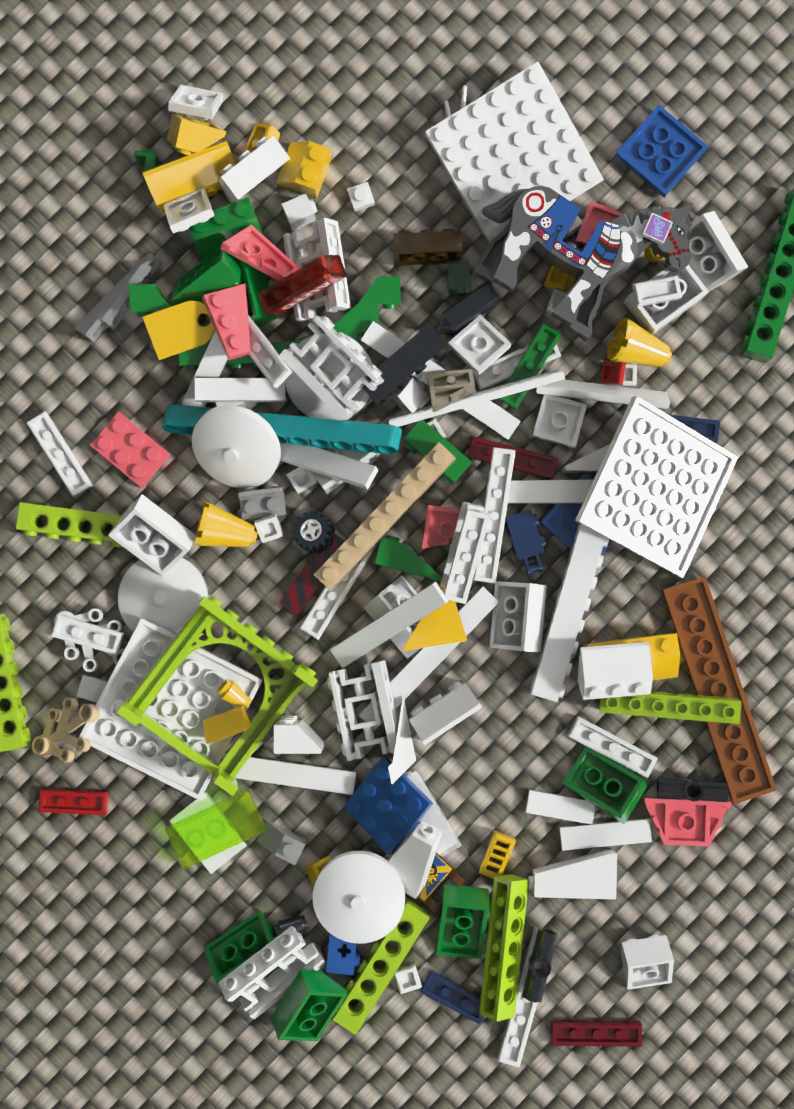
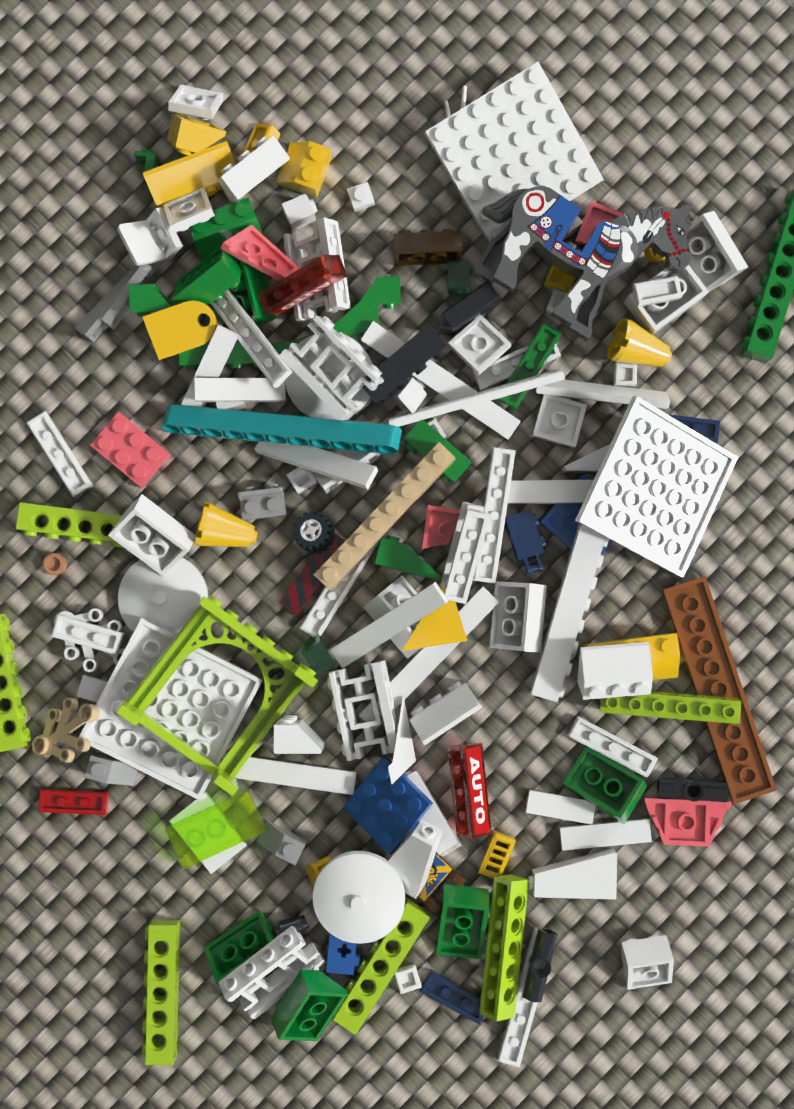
white dish [192,405,281,488] -> none
coral wing [202,284,251,360] -> none
yellow slope [203,705,252,744] -> none
yellow cone [217,679,252,709] -> none
white plate [254,514,284,543] -> none
dark tan wing [427,369,475,412] -> none
dark red tile [467,436,558,480] -> none
dark red tile [550,1020,642,1047] -> none
red tile [600,361,626,386] -> none
blue plate [615,105,709,198] -> none
tile [641,213,673,245] -> none
none -> nougat tile [43,553,67,575]
none -> light grey slope [85,753,138,786]
none -> white bracket [117,207,183,266]
none -> lime brick [142,919,180,1066]
none -> clear green brick [300,633,335,674]
none -> clear red brick [447,743,492,839]

